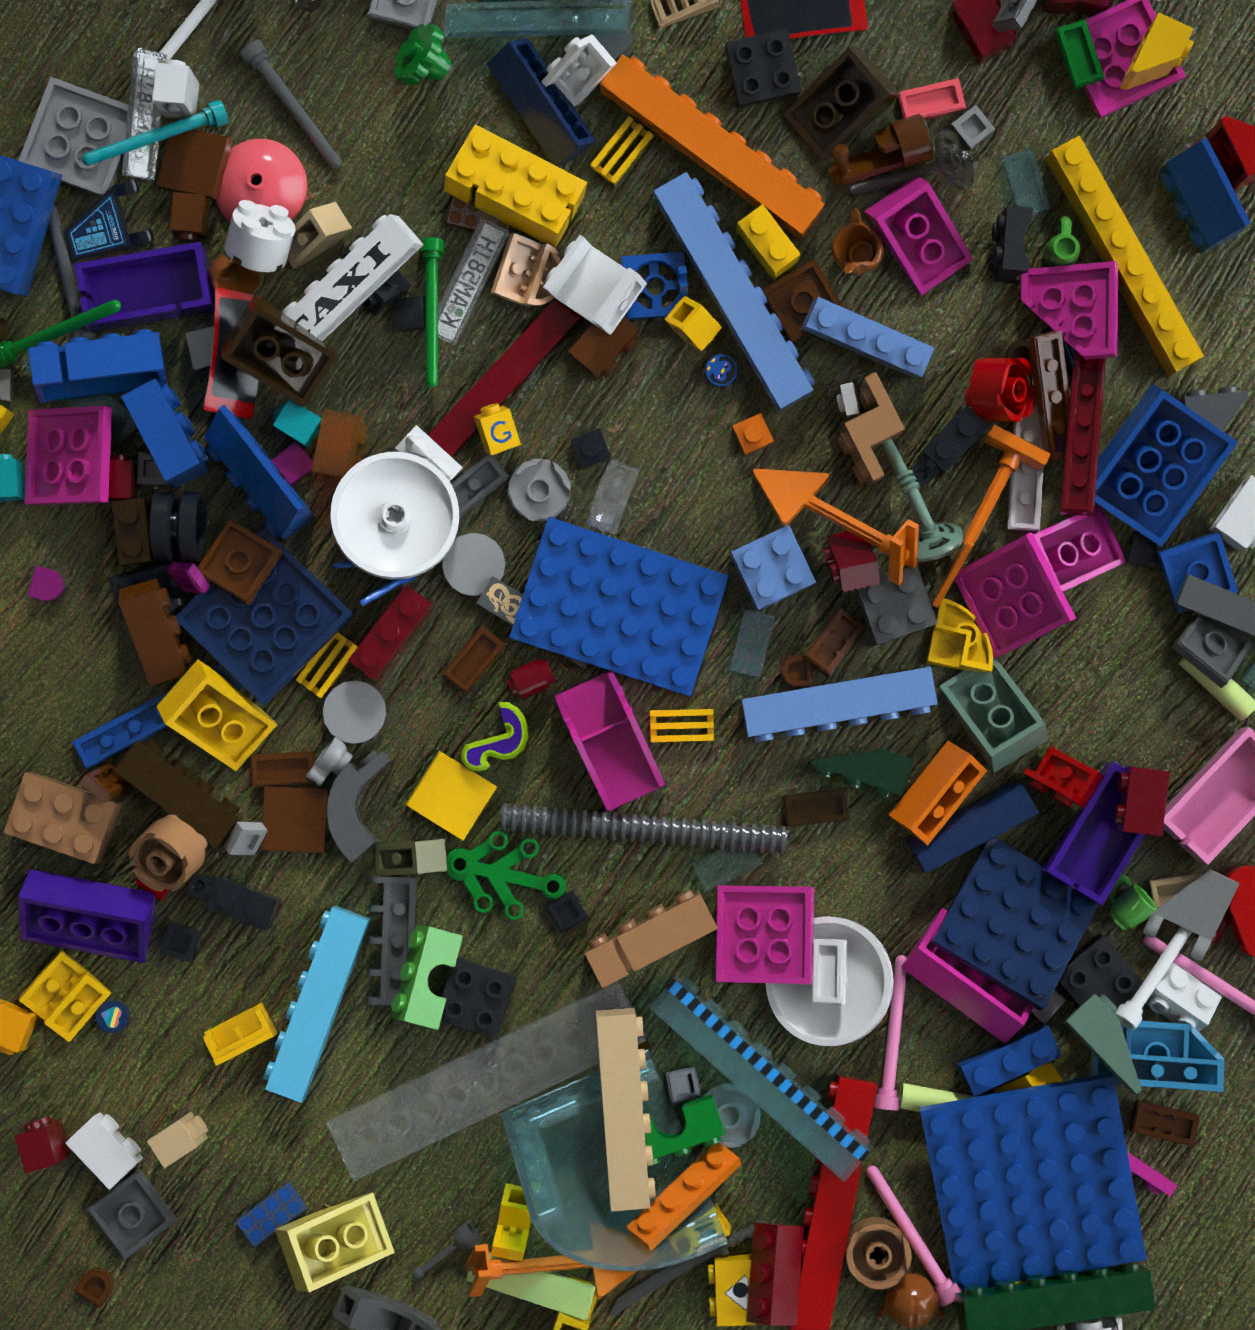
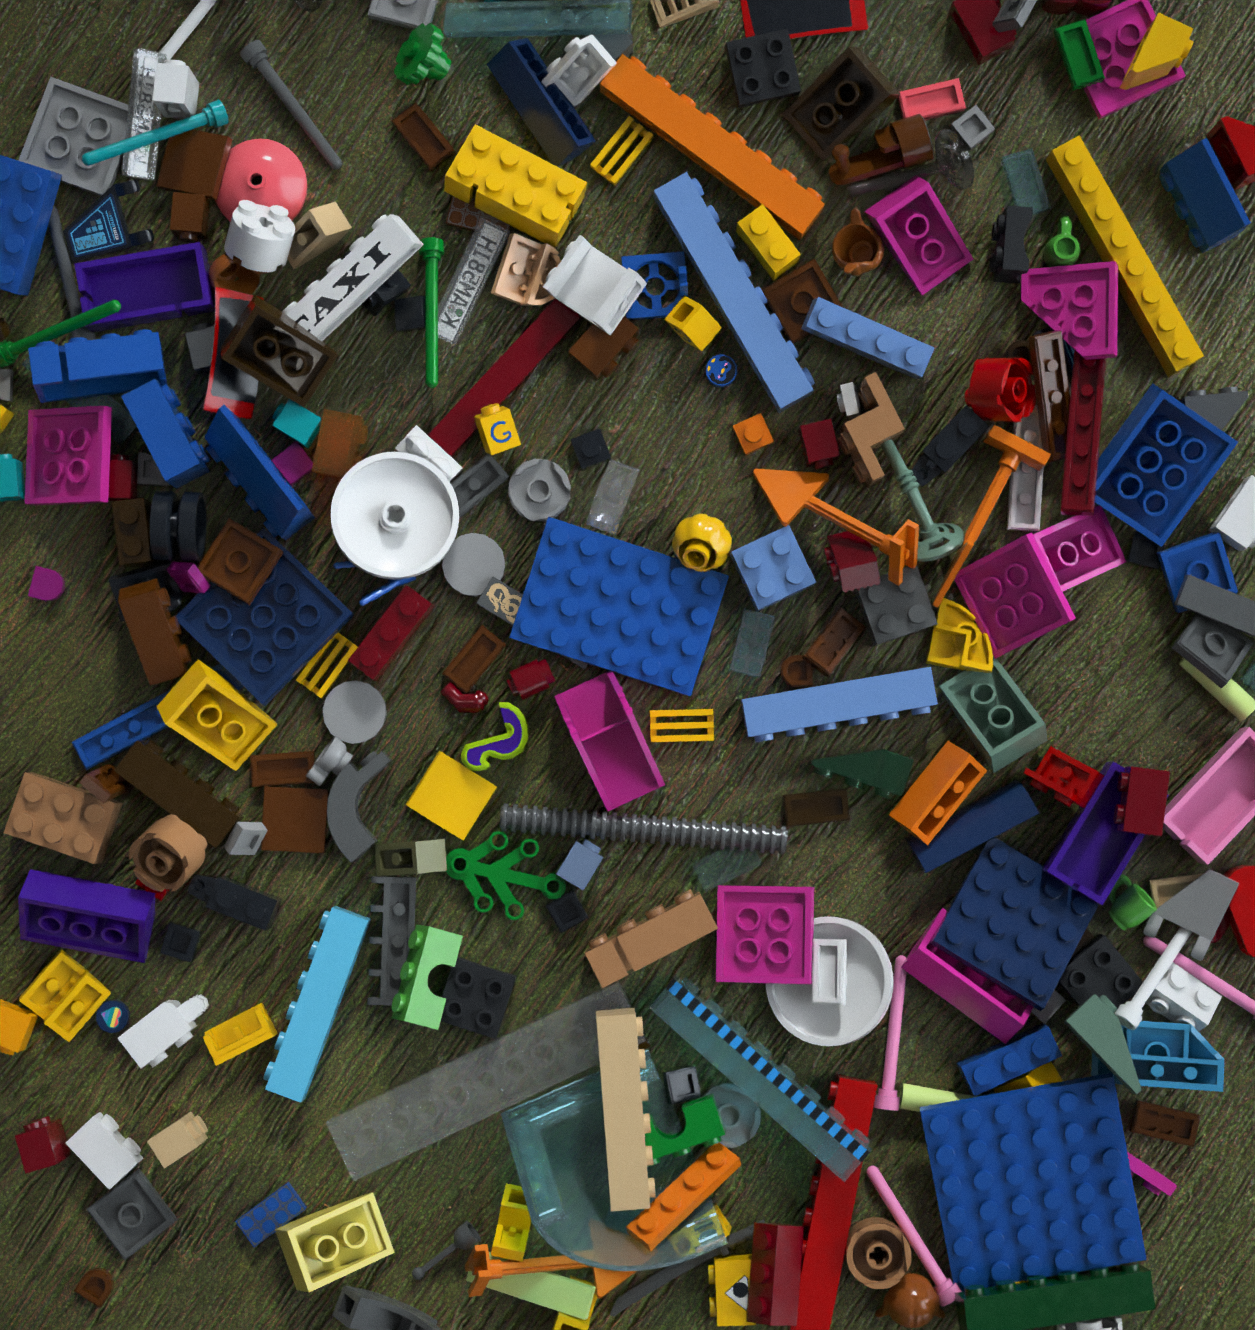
none -> white hinge [118,994,209,1068]
none -> reddish brown tile [391,102,456,172]
none -> dark red arm [440,682,489,713]
none -> sand blue brick [556,839,603,891]
none -> yellow plant [672,513,732,572]
none -> dark red brick [798,419,840,470]

